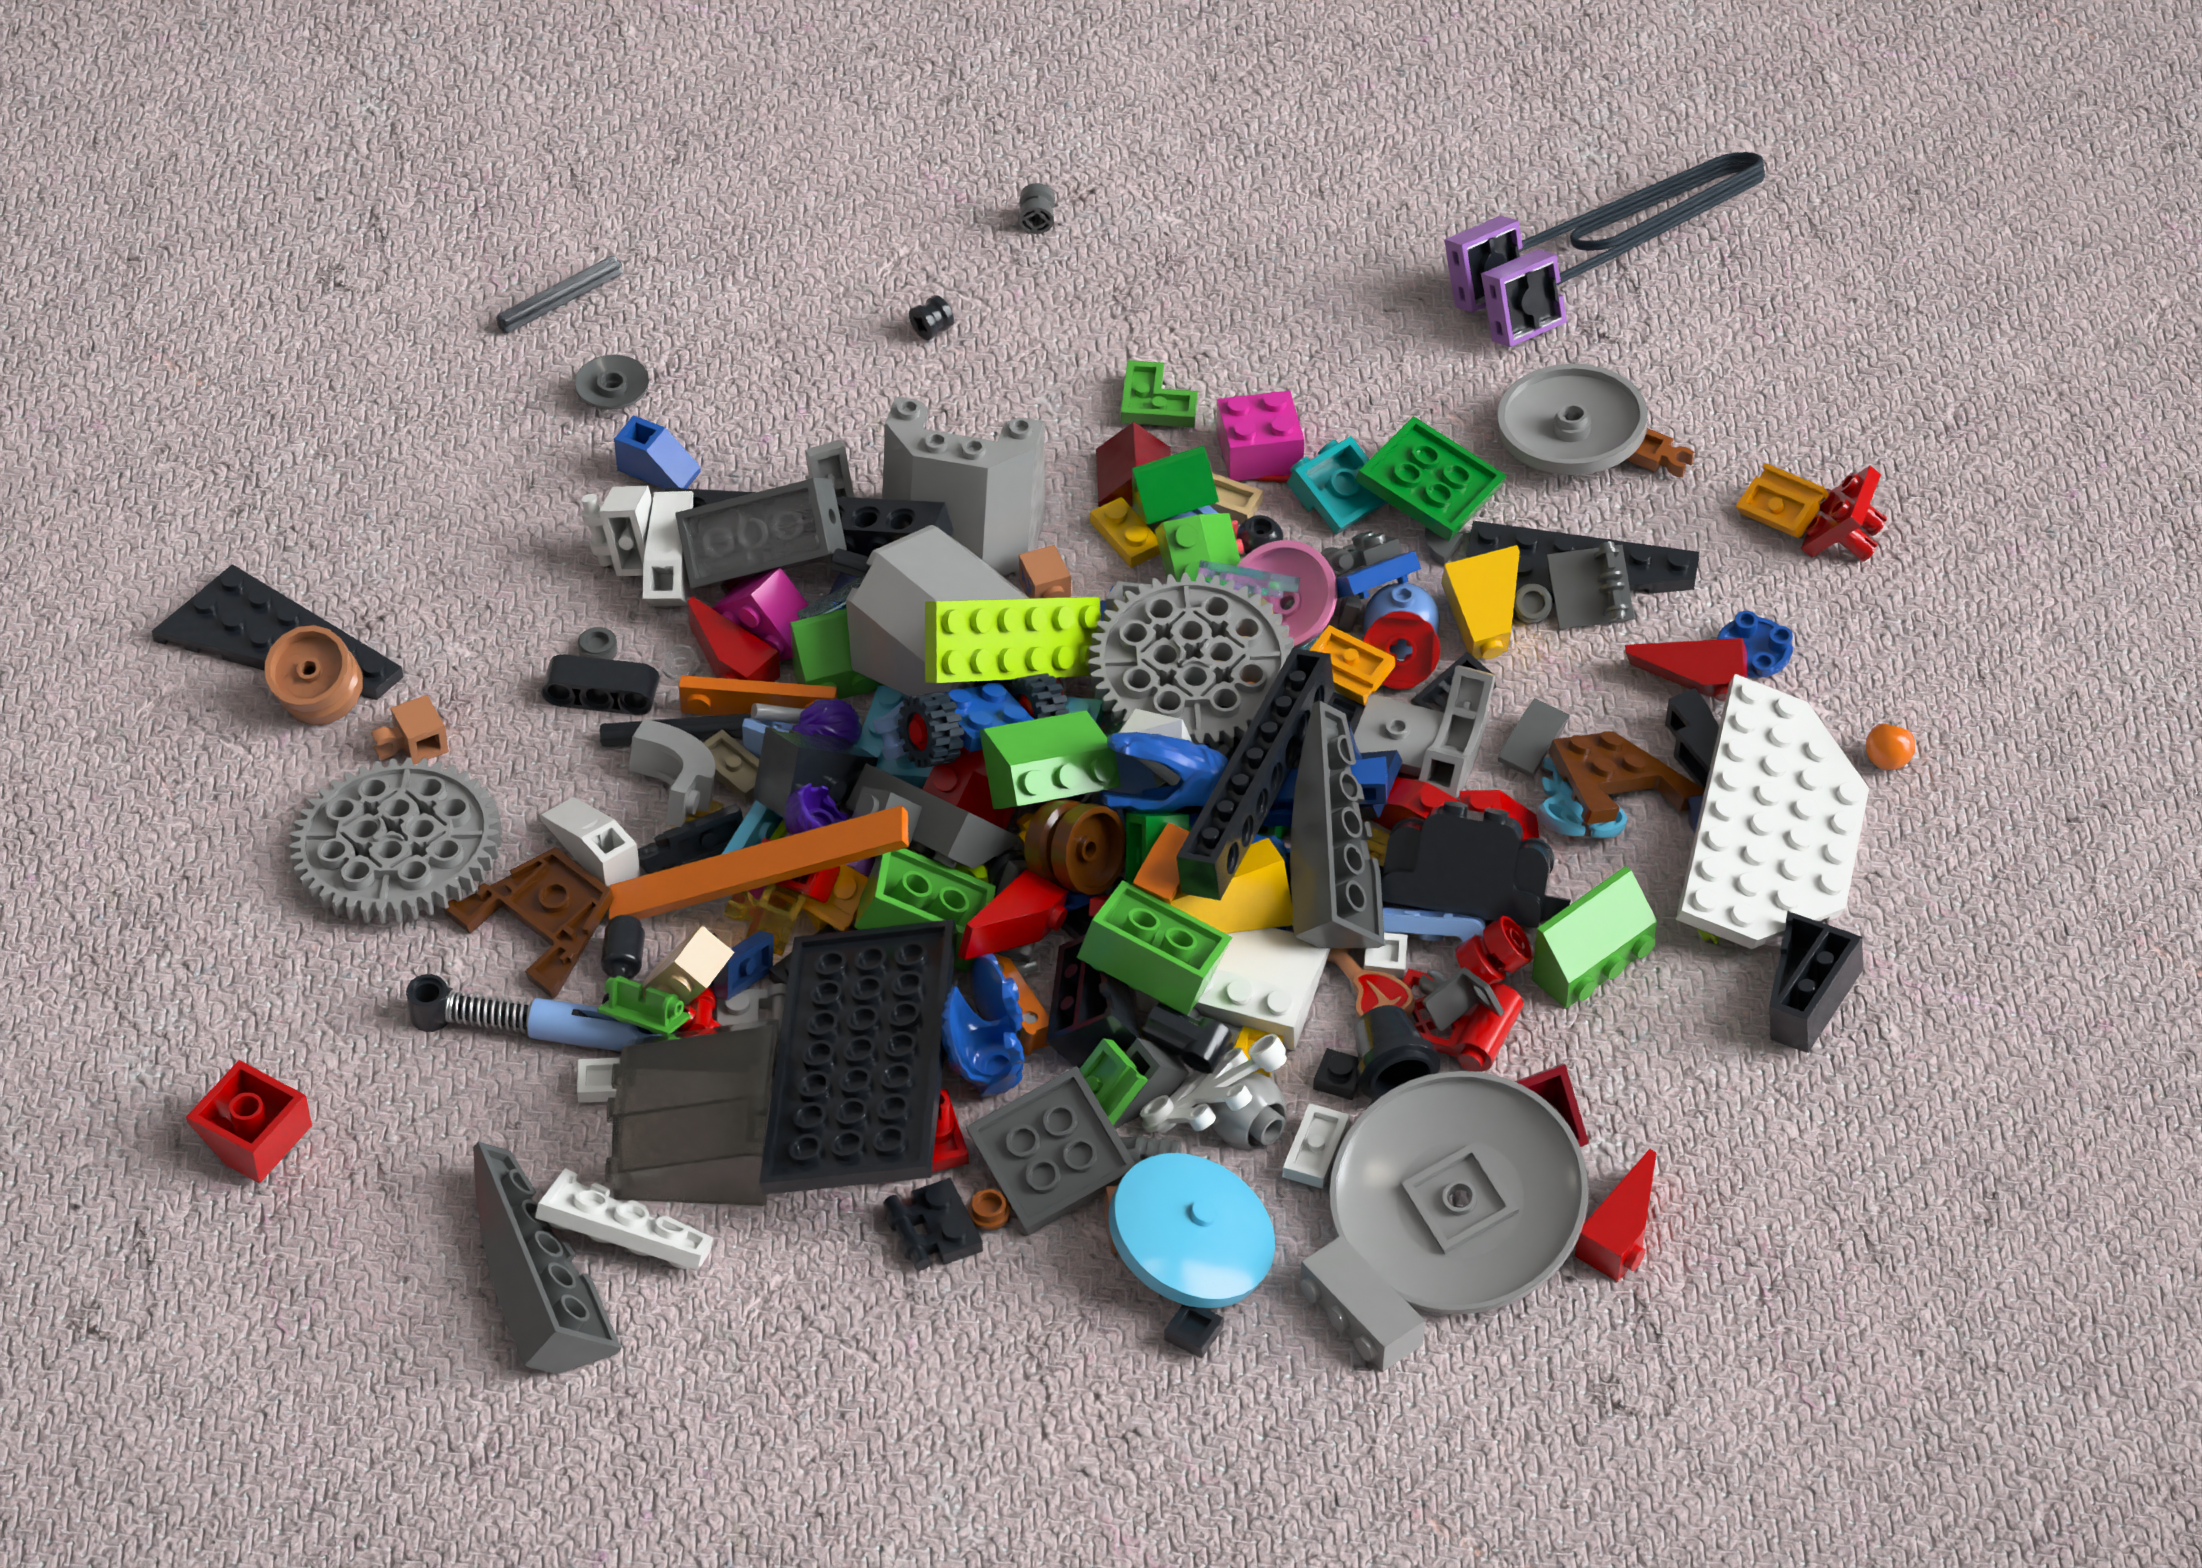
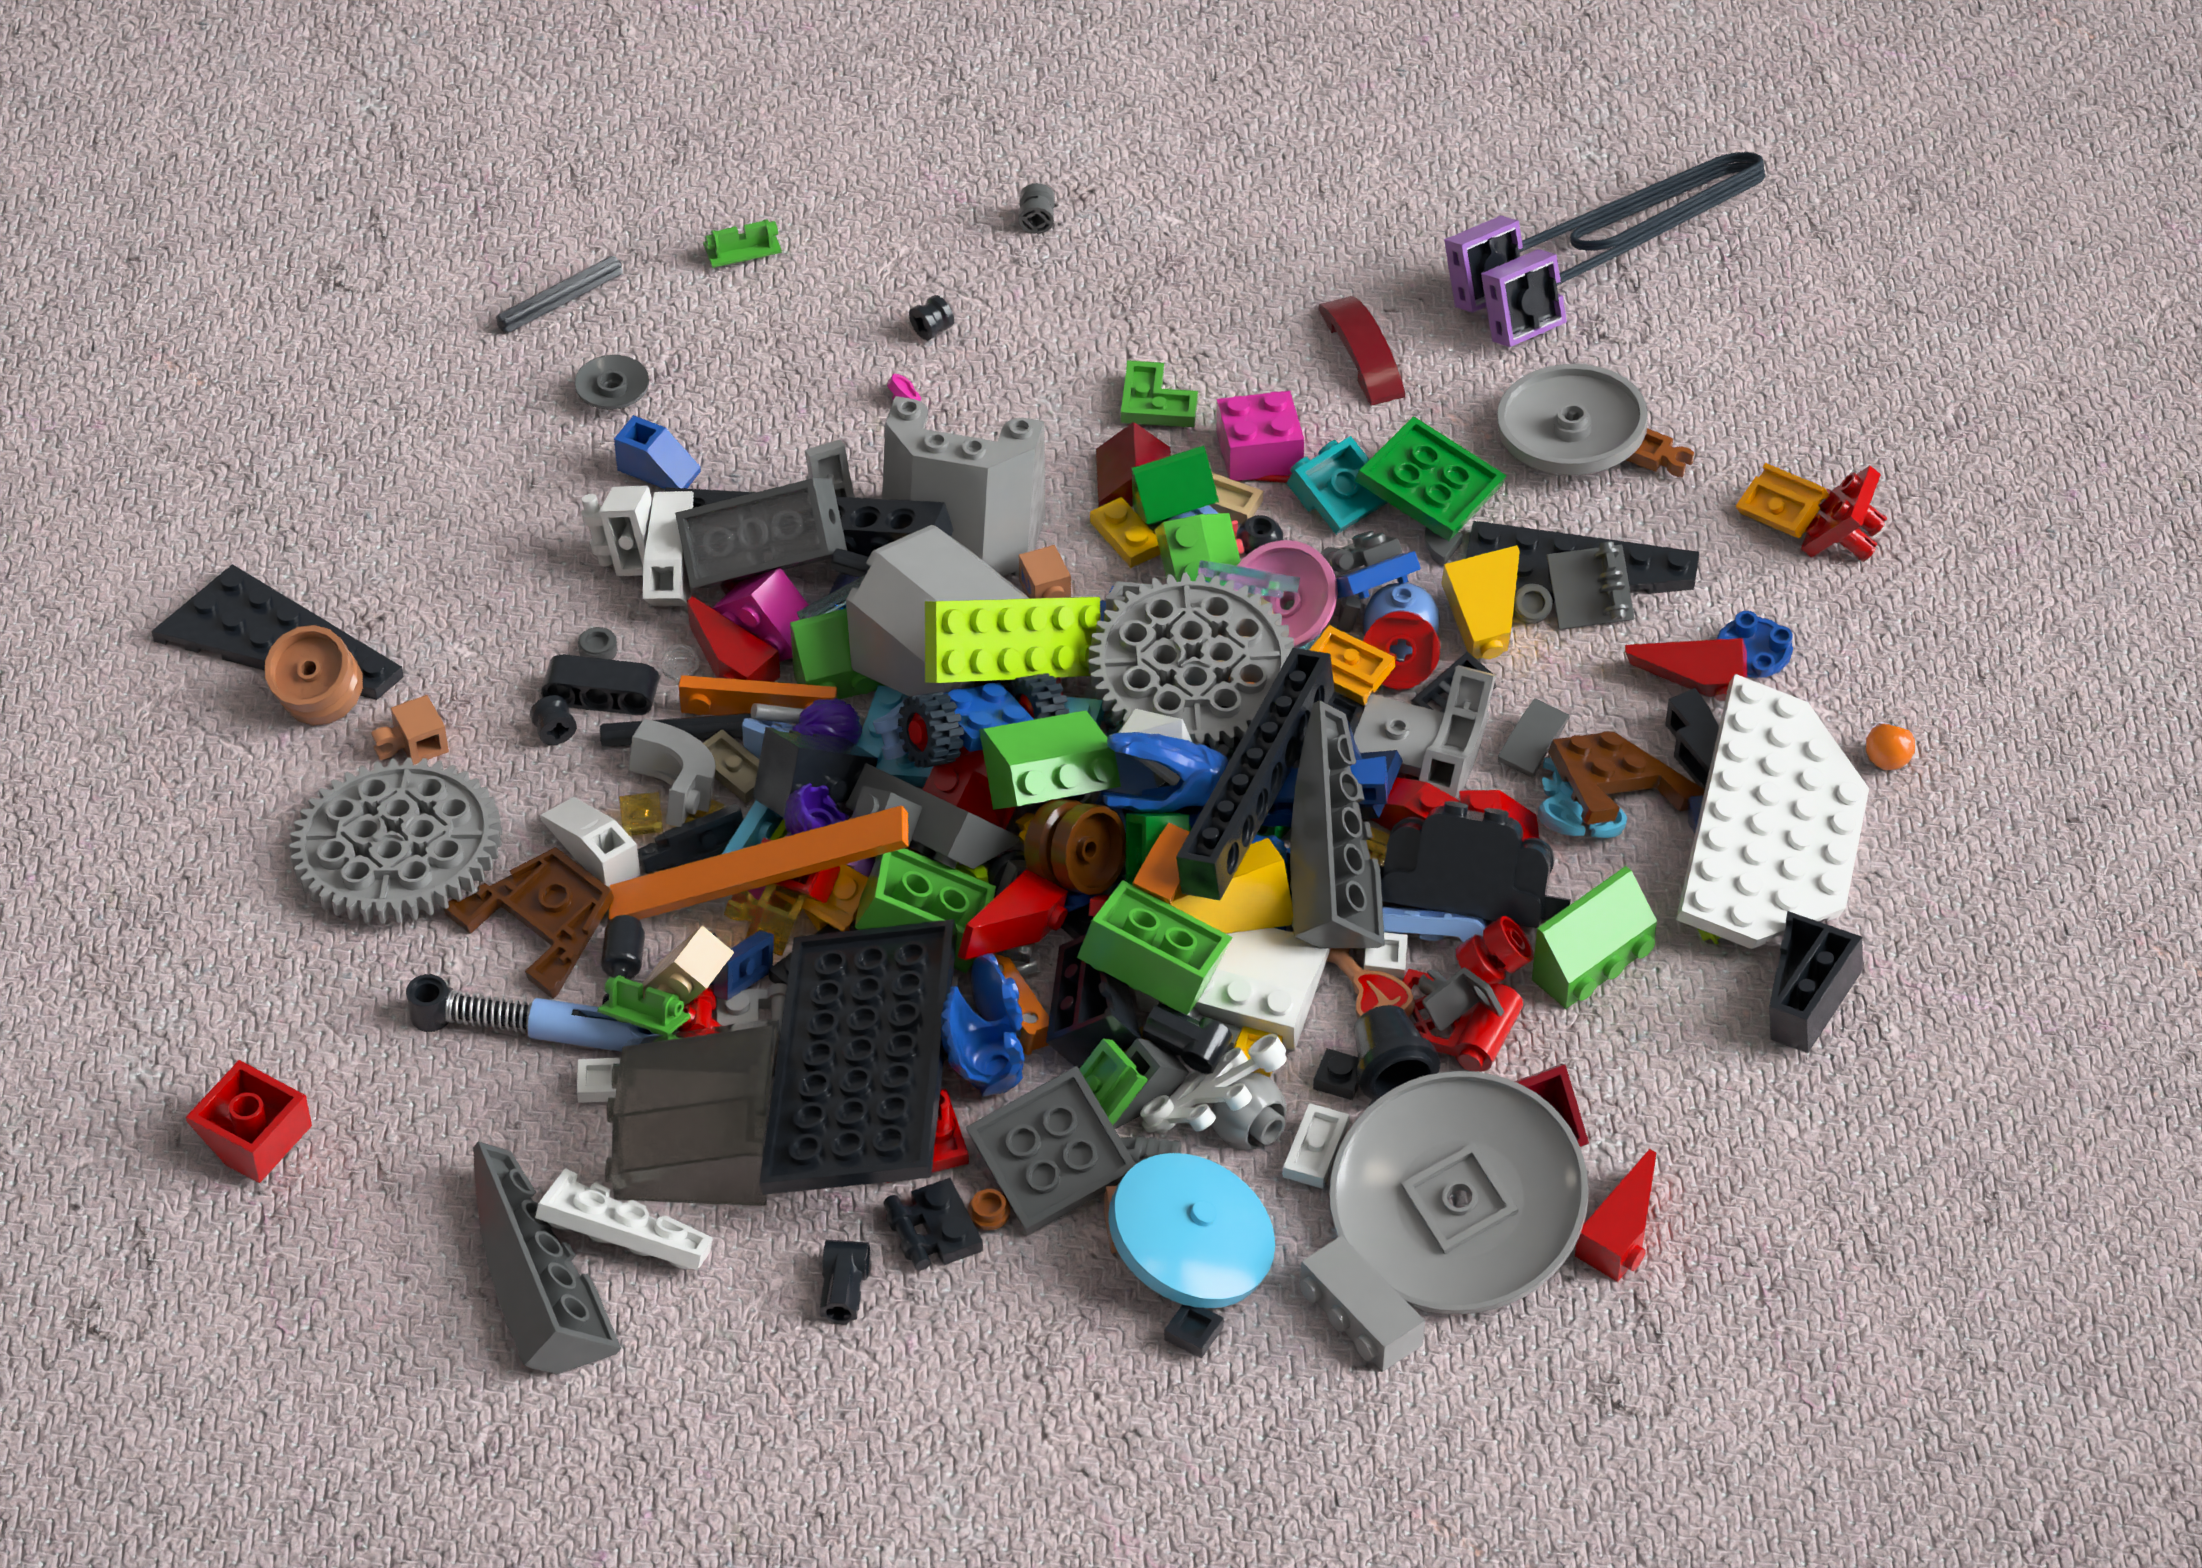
none -> black wheel [530,695,577,745]
none -> clear yellow plate [619,792,663,836]
none -> bright green hinge [703,219,782,268]
none -> black piece [820,1239,870,1325]
none -> dark pink piece [887,374,921,401]
none -> dark red slope [1318,296,1405,406]

